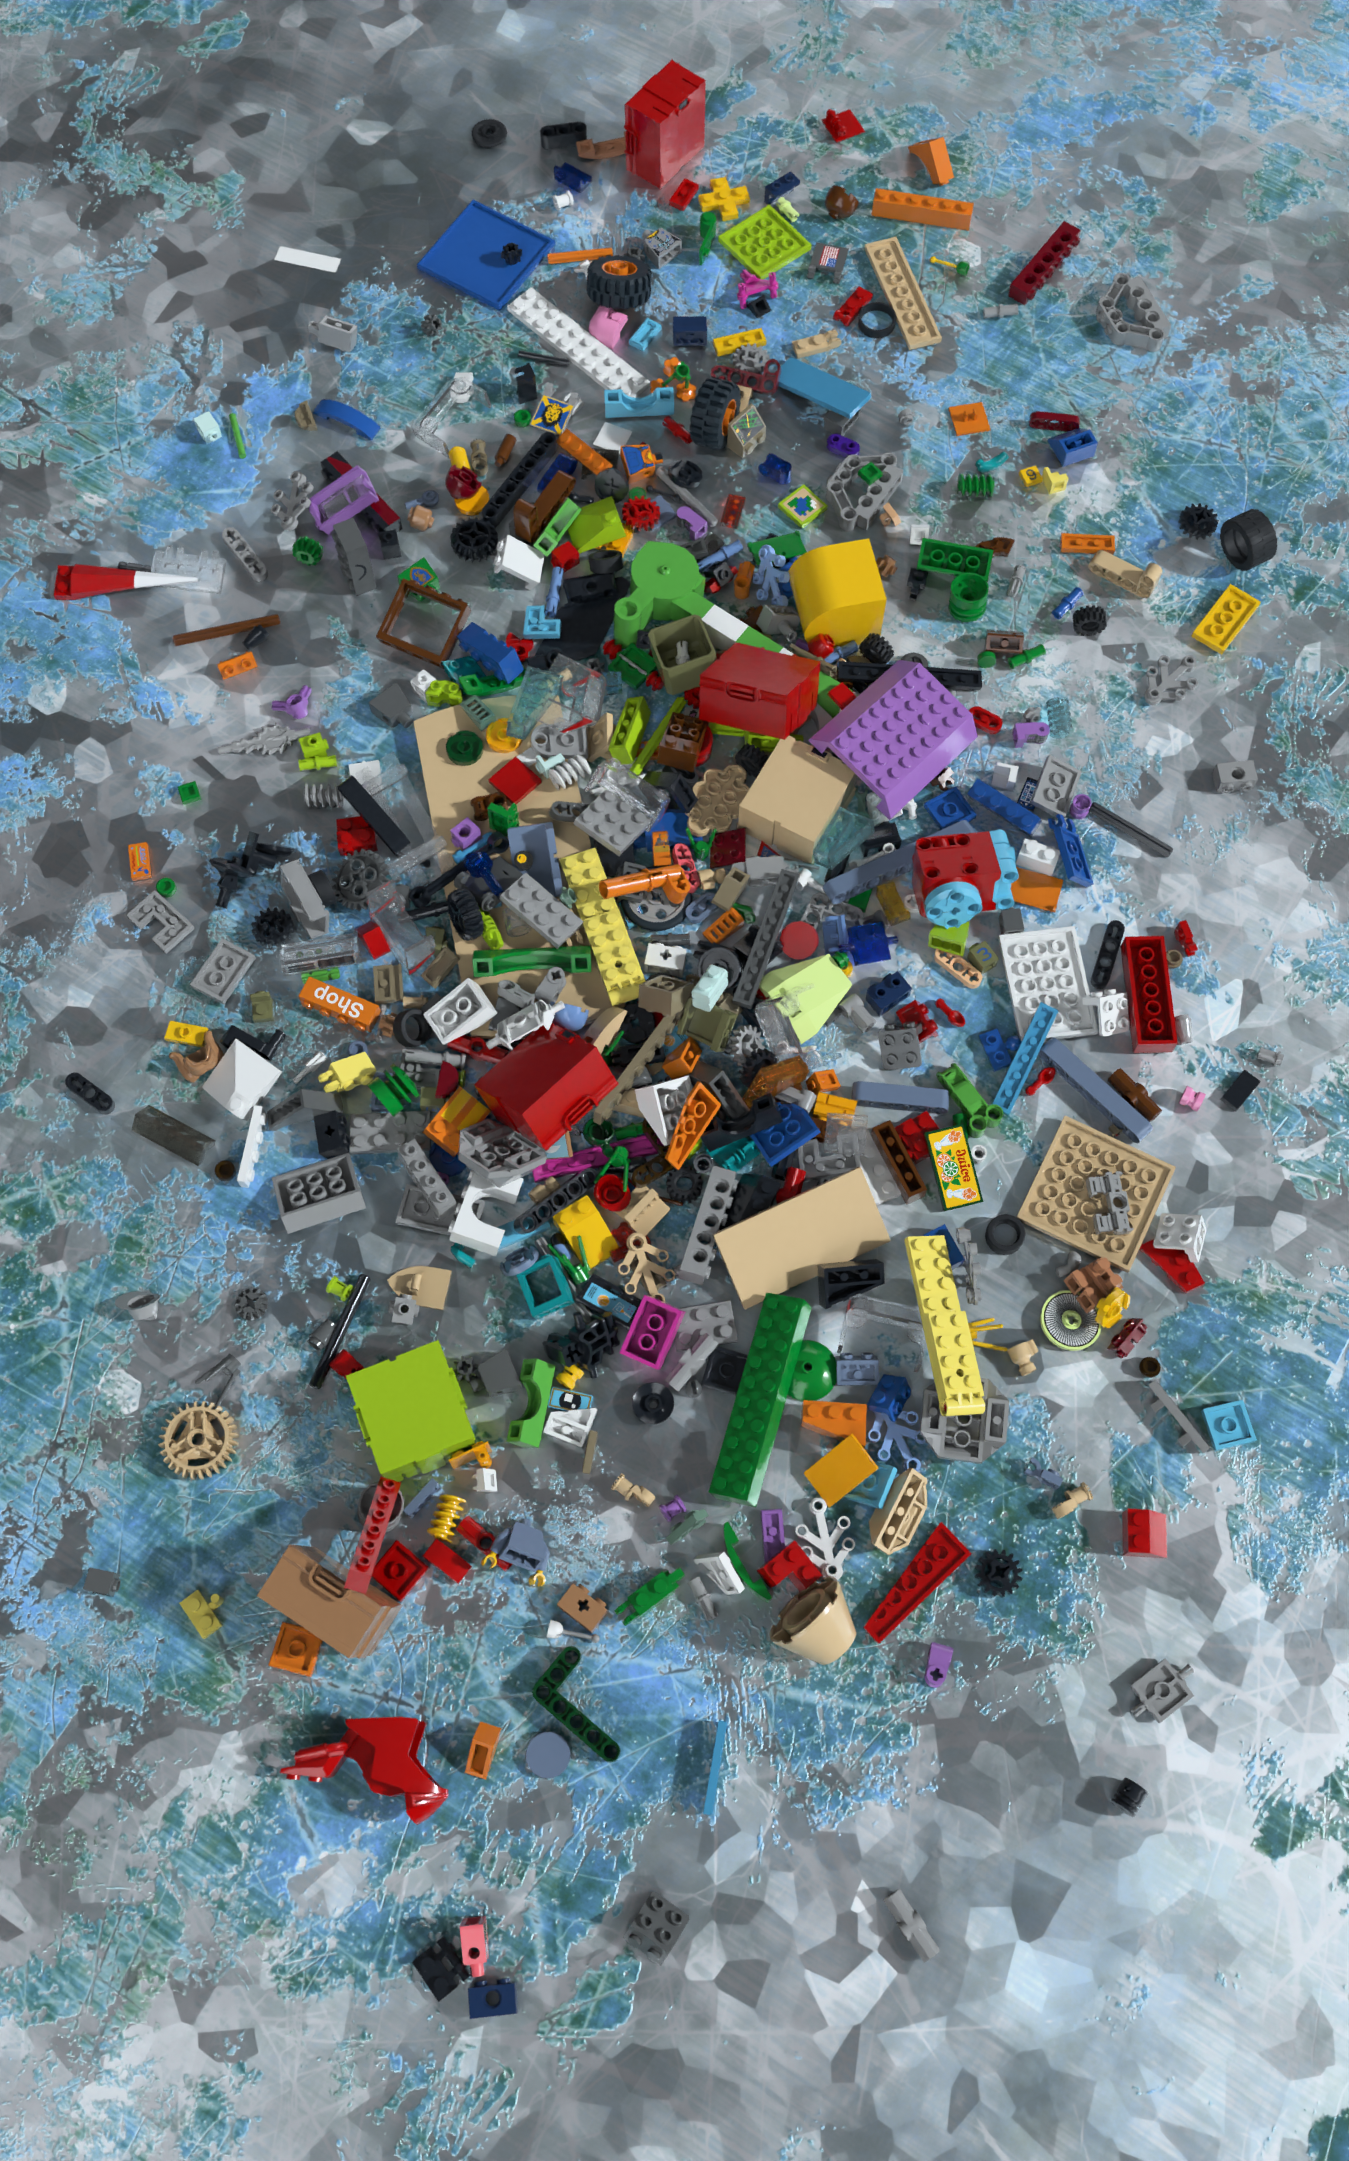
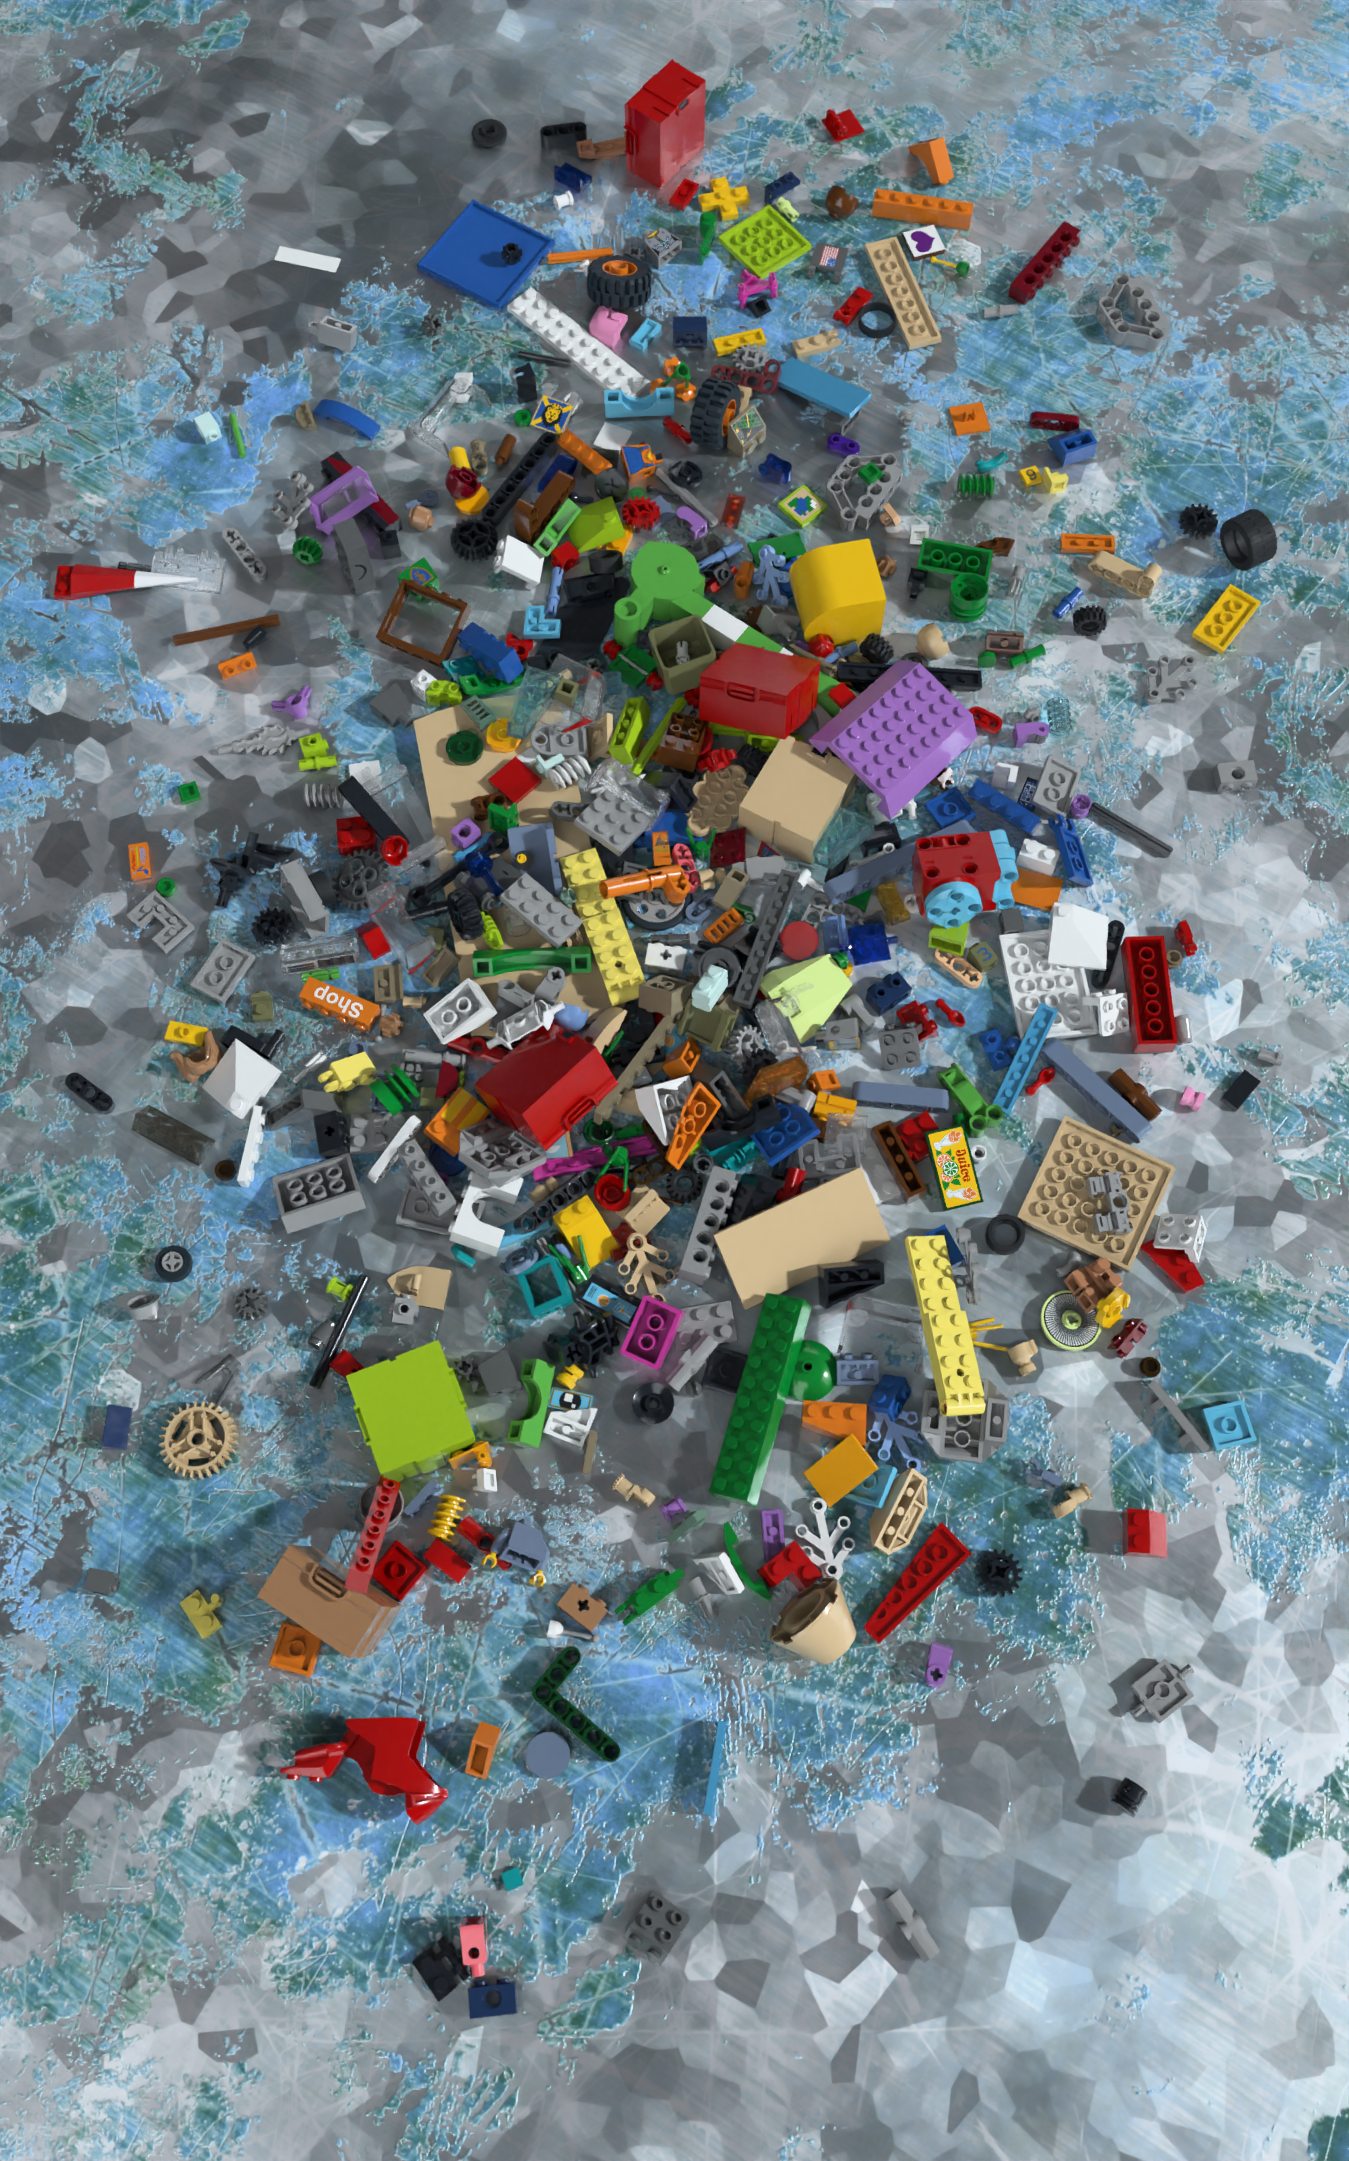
black tyre [393,1009,432,1047] -> none
none -> dark blue slope [101,1405,133,1450]
none -> black wheel [155,1245,193,1282]
none -> white beam [367,1115,423,1184]
none -> red hair [380,835,408,866]
none -> teal piece [501,1867,524,1891]
none -> olive brick [554,678,579,710]
none -> red gear [696,748,737,773]
none -> light grey torso [815,1018,861,1051]
none -> tile [902,225,945,261]
none -> tan cylinder [915,623,950,660]
none -> white slope [1047,902,1108,971]

